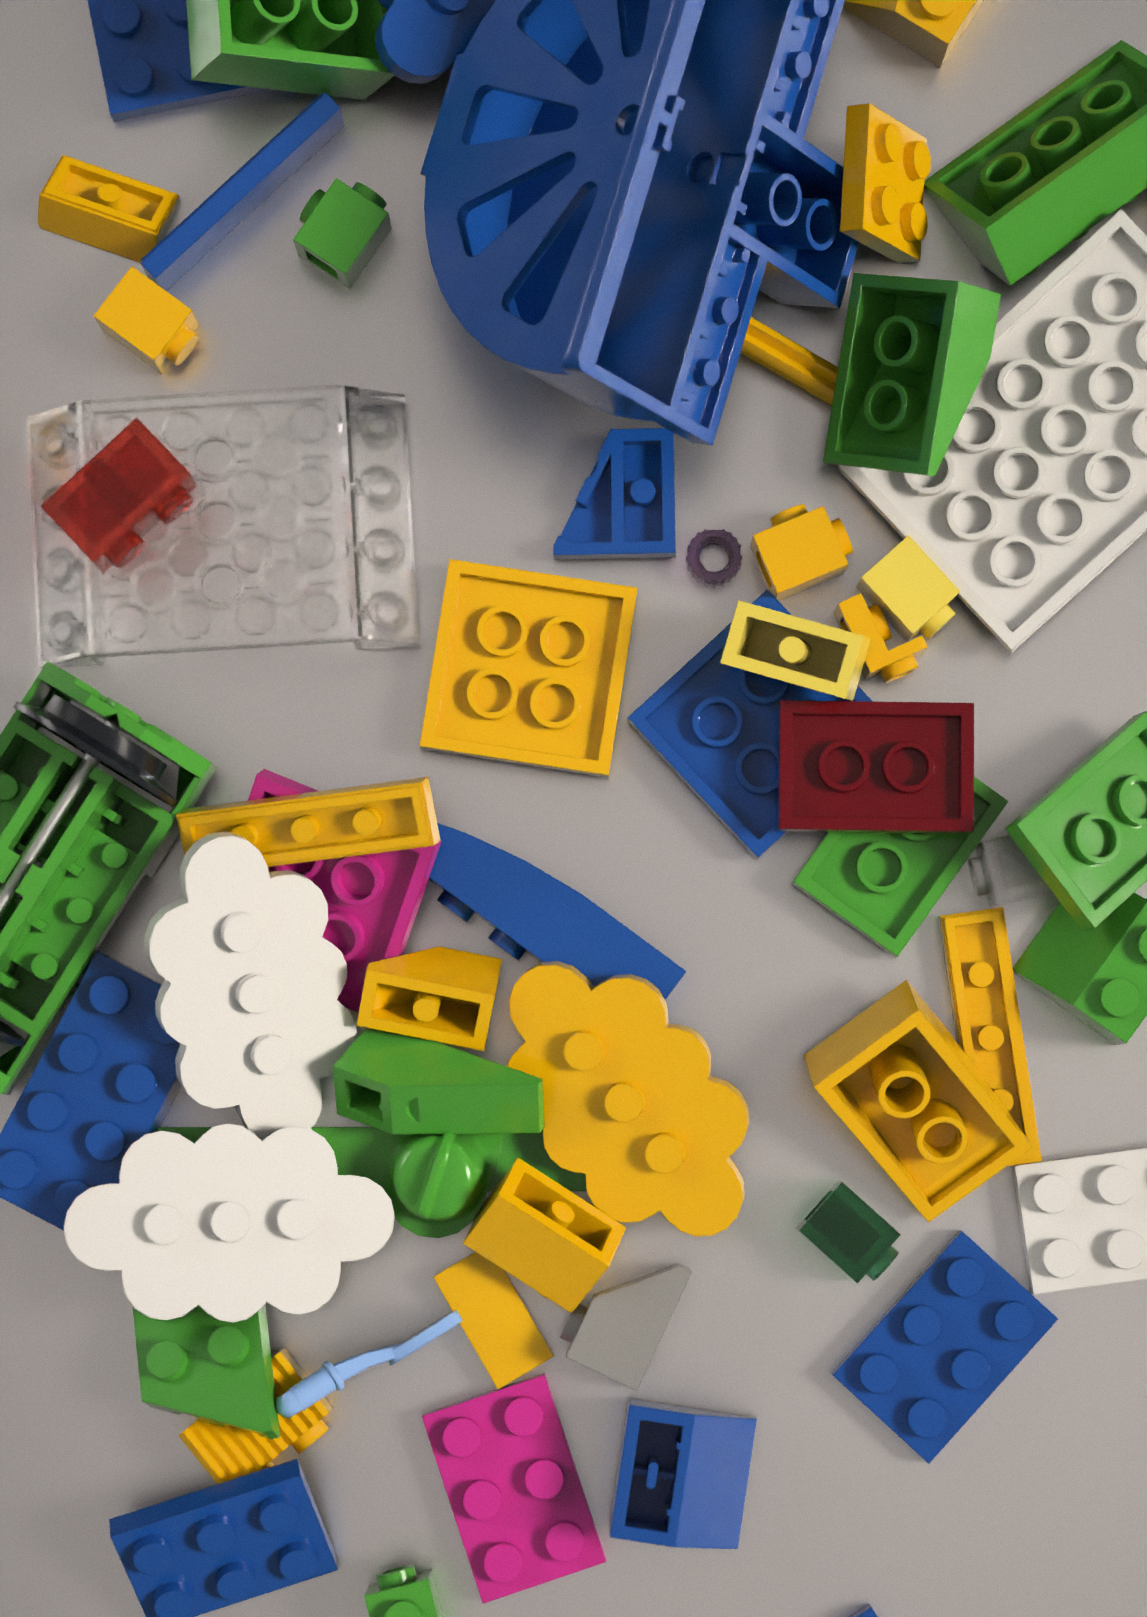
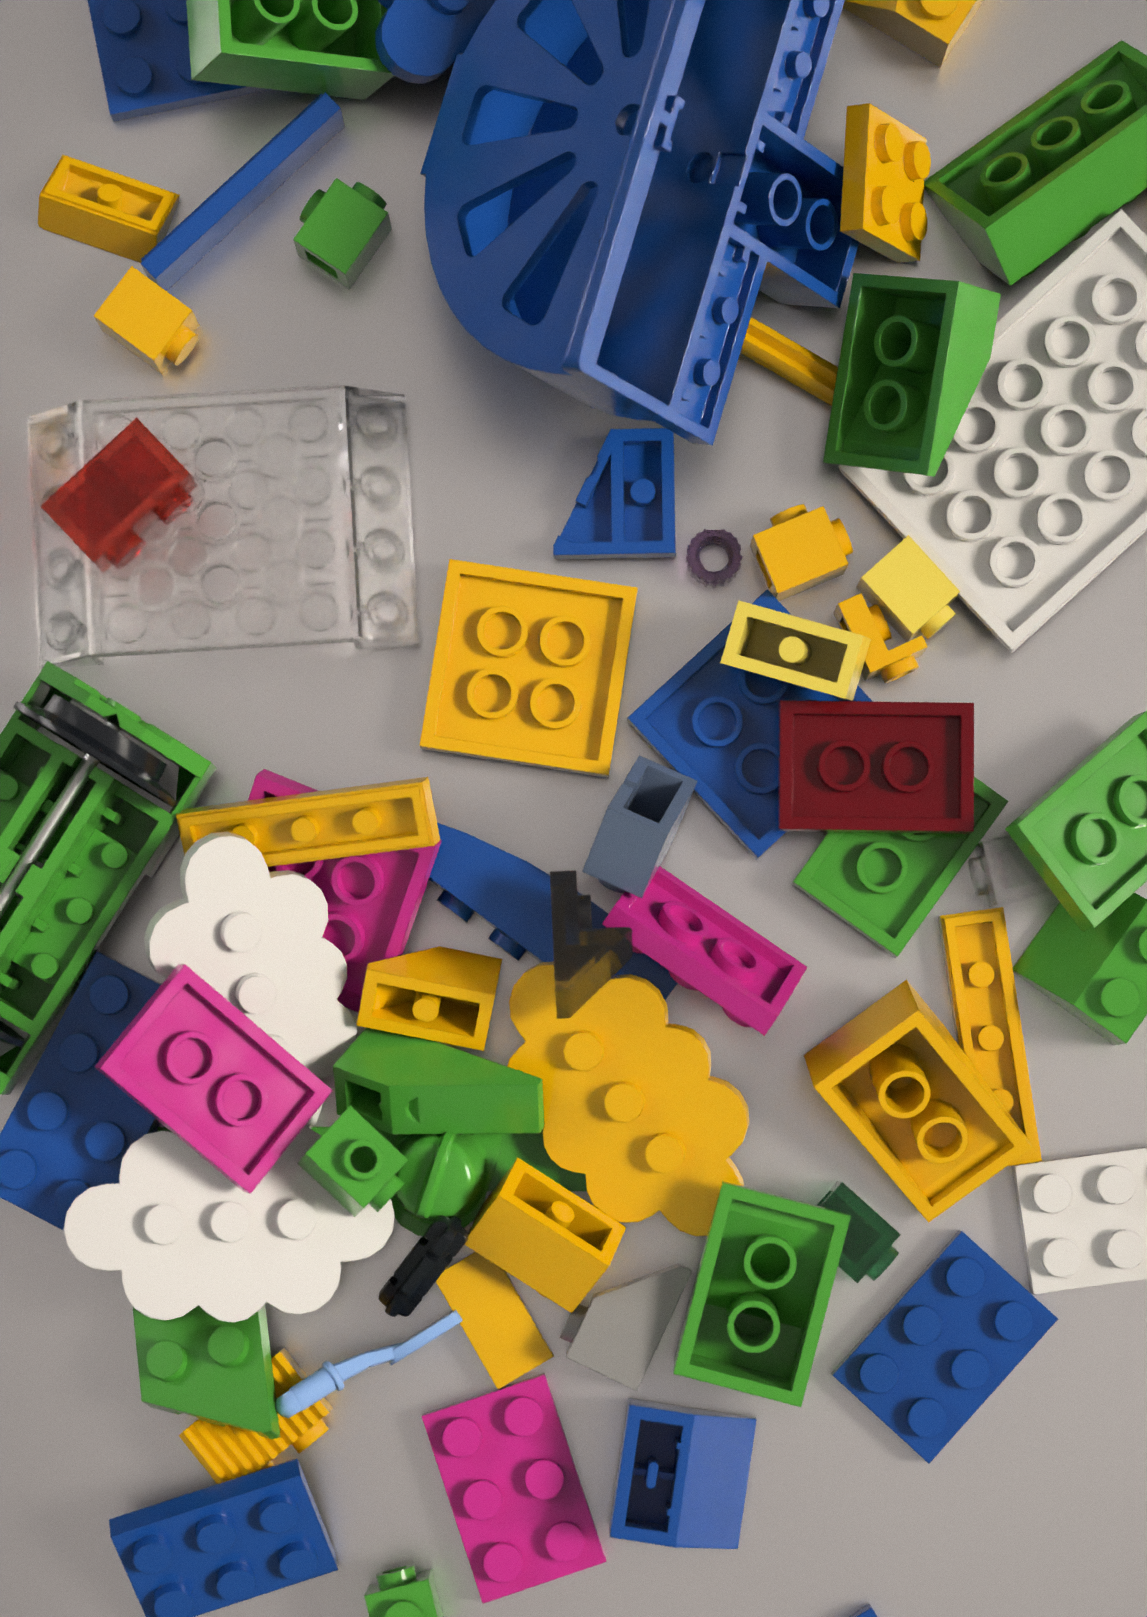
none -> dark pink plate [95,964,333,1194]
none -> bright green brick [297,1106,408,1217]
none -> black axle [379,1215,468,1317]
none -> clear smoke slope [550,870,632,1019]
none -> sand blue piece [582,755,698,898]
none -> dark pink plate [602,866,808,1036]
none -> bright green slope [673,1181,851,1407]

